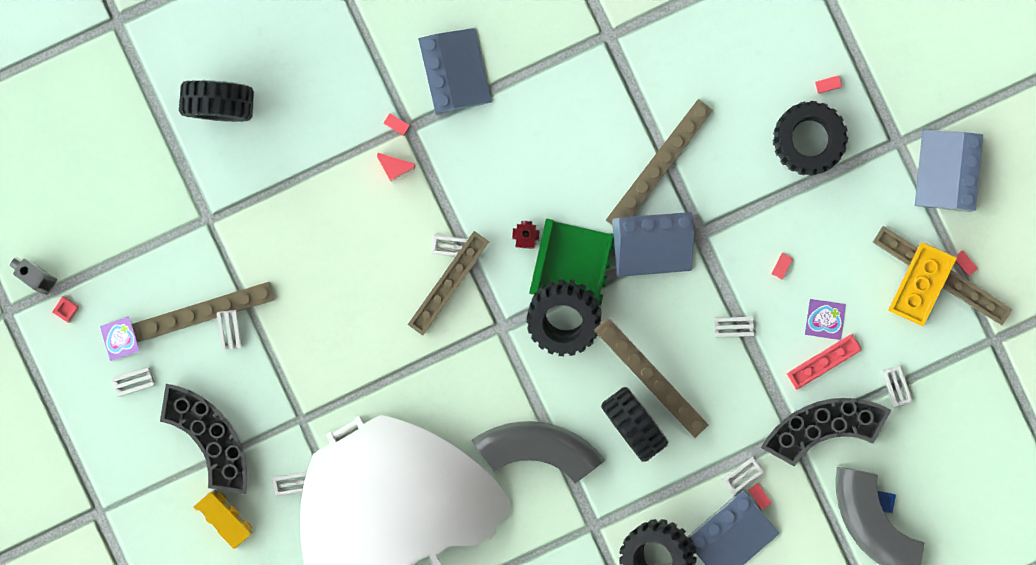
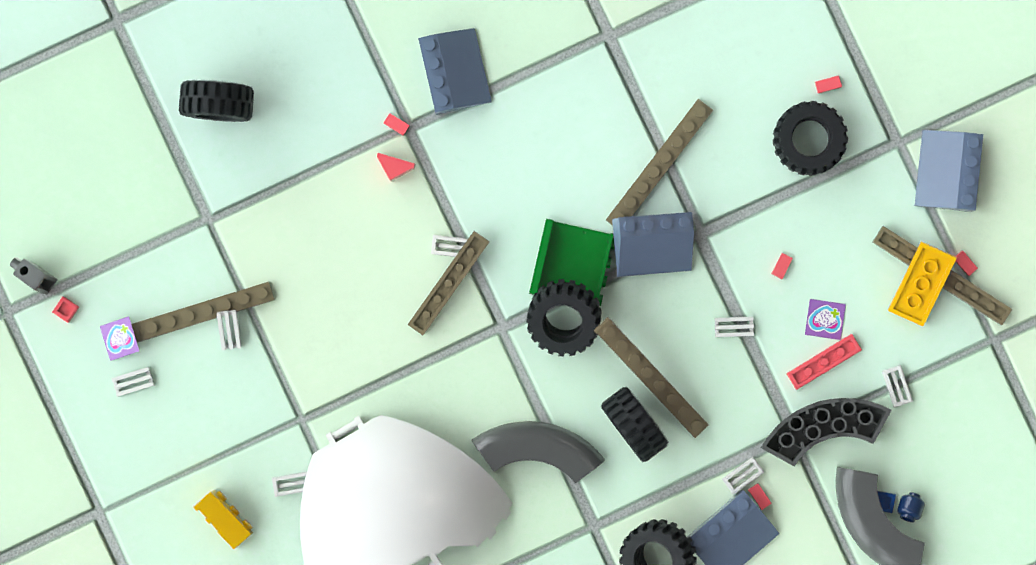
dark grey brick [160,383,247,494] -> none
dark red brick [512,221,540,249] -> none
none -> dark blue head [897,492,925,522]

